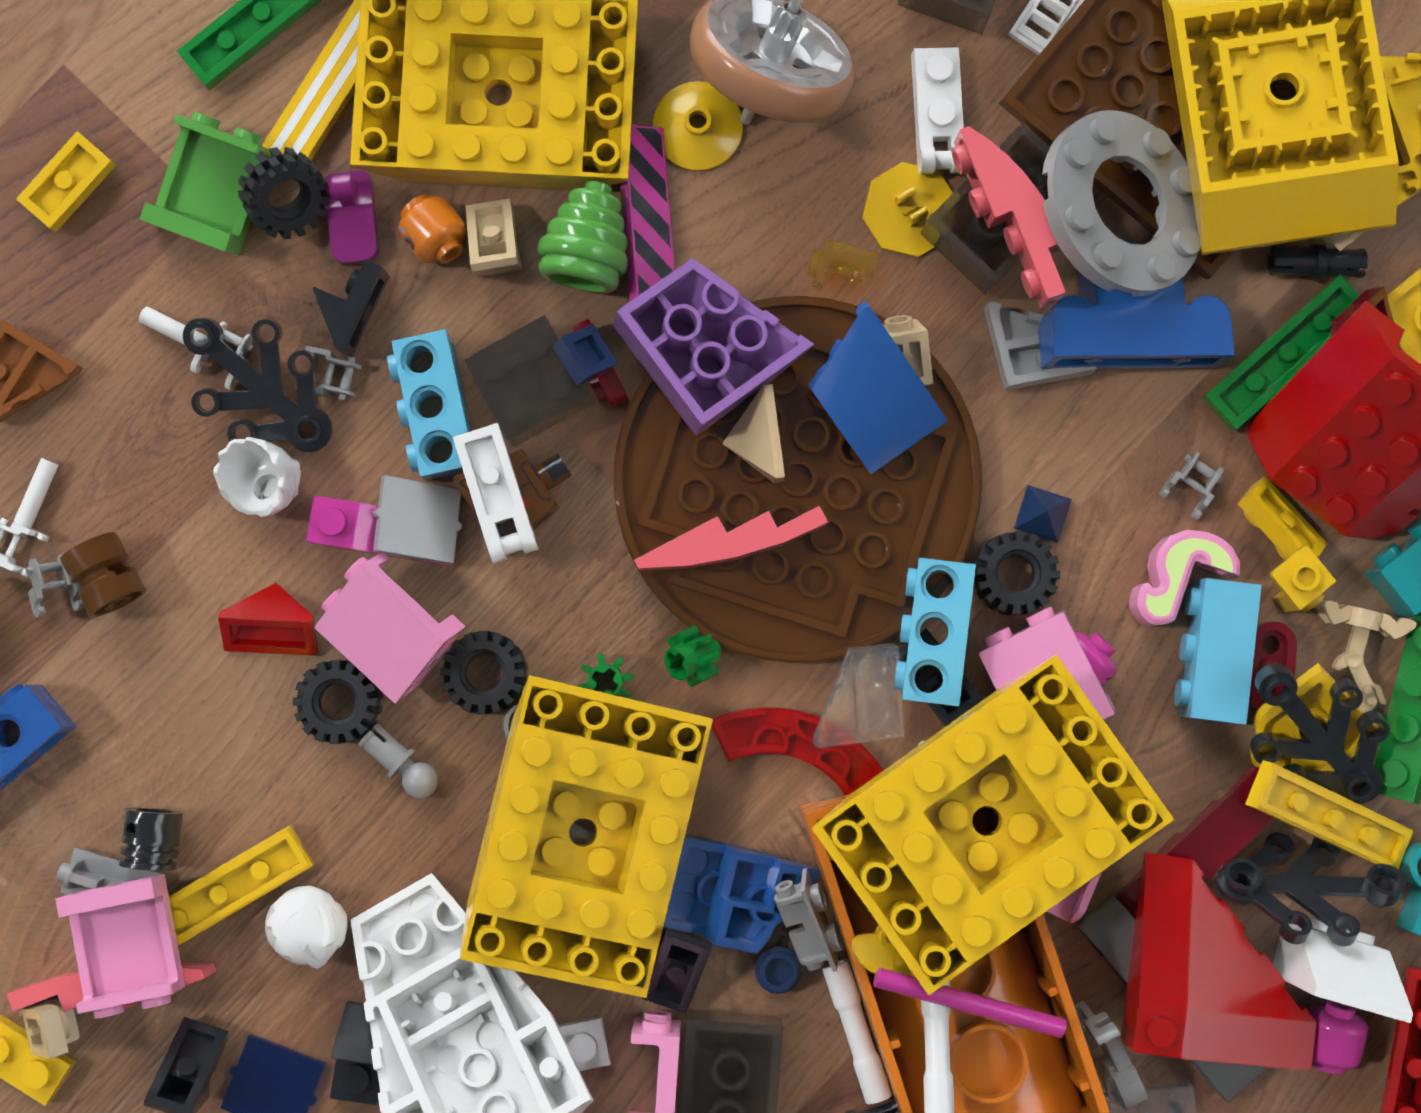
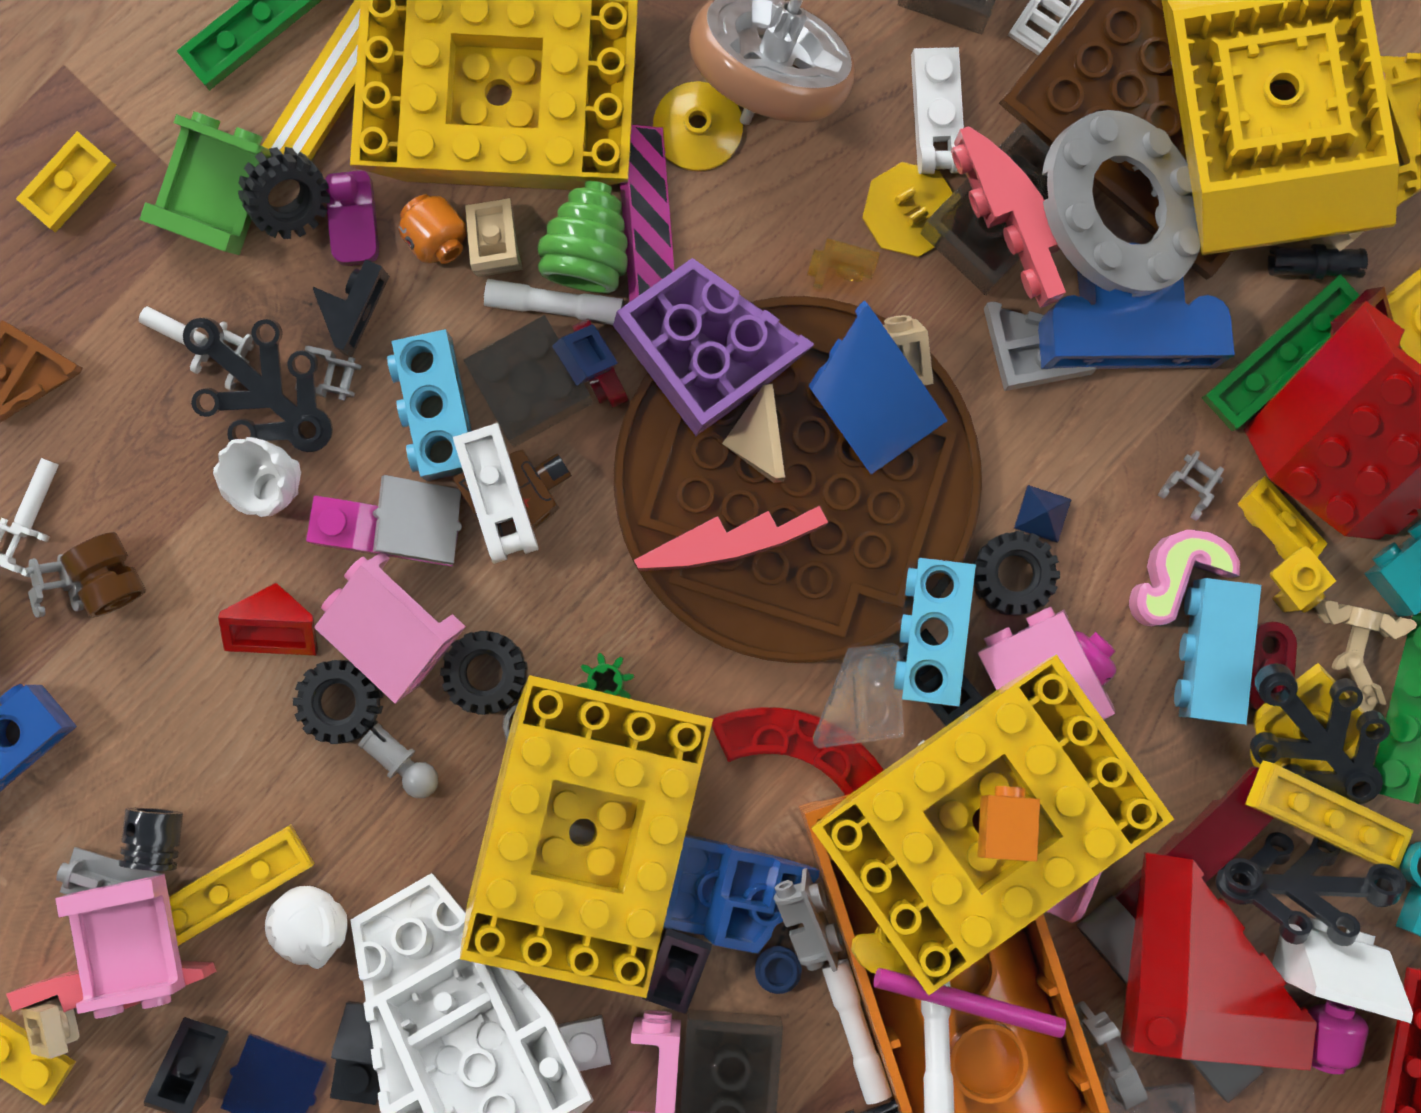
green gear [664,625,721,687] -> none
none -> white piece [484,279,624,325]
none -> orange brick [978,786,1040,862]

